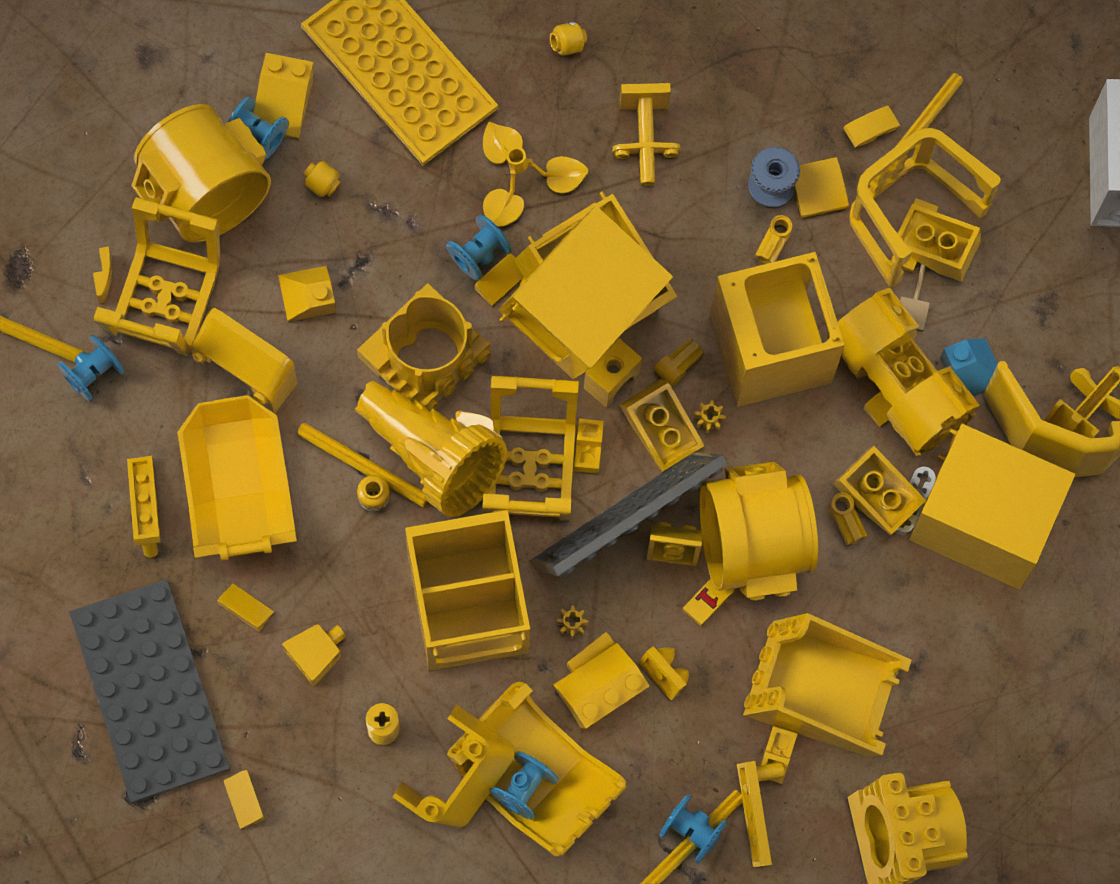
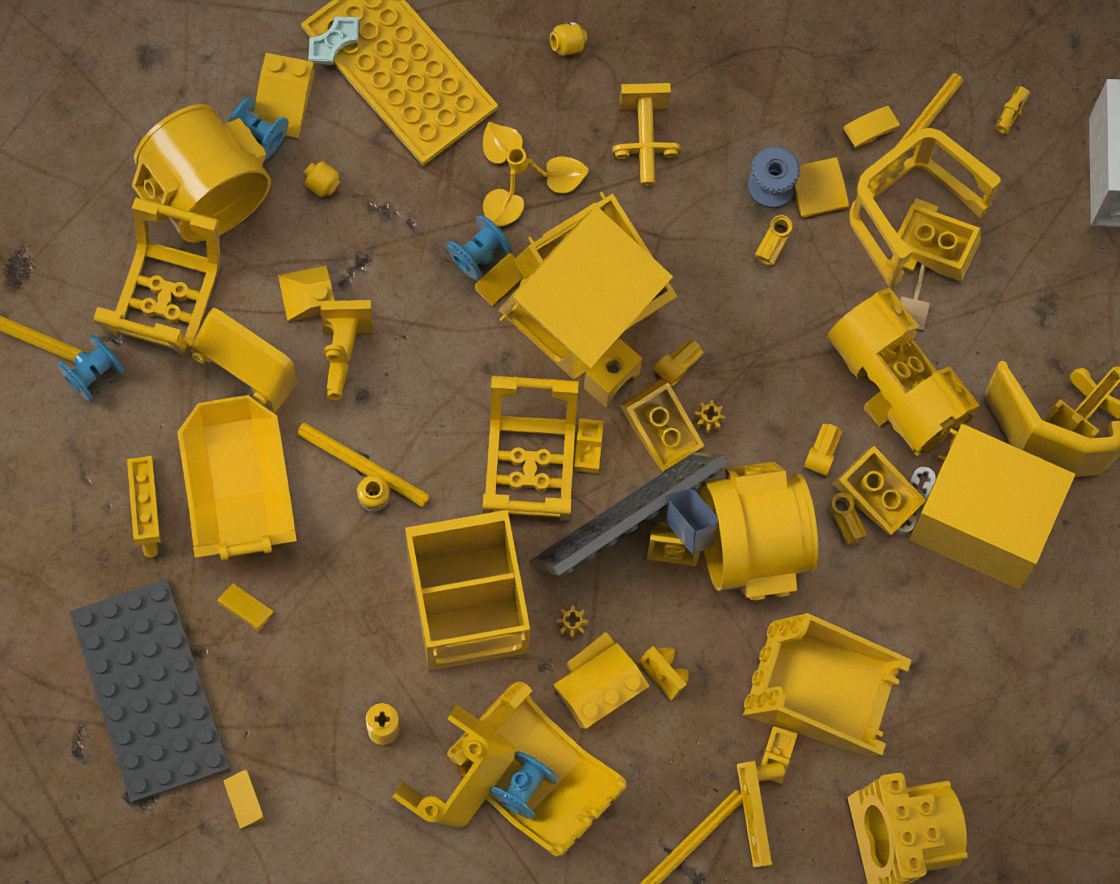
yellow slope [93,246,113,304] -> none
yellow torso [282,624,347,686] -> none
yellow cone [355,381,507,517] -> none
yellow hose [357,283,491,411] -> none
dark azure hose [659,794,728,864] -> none
yellow tile [682,578,735,626] -> none
yellow piece [710,252,844,407] -> none
dark azure slope [940,338,998,396] -> none
none -> light aqua tile [308,17,359,65]
none -> yellow piece [321,300,373,400]
none -> sand blue piece [666,489,718,555]
none -> yellow piece [803,424,842,477]
none -> yellow pin [994,86,1030,134]

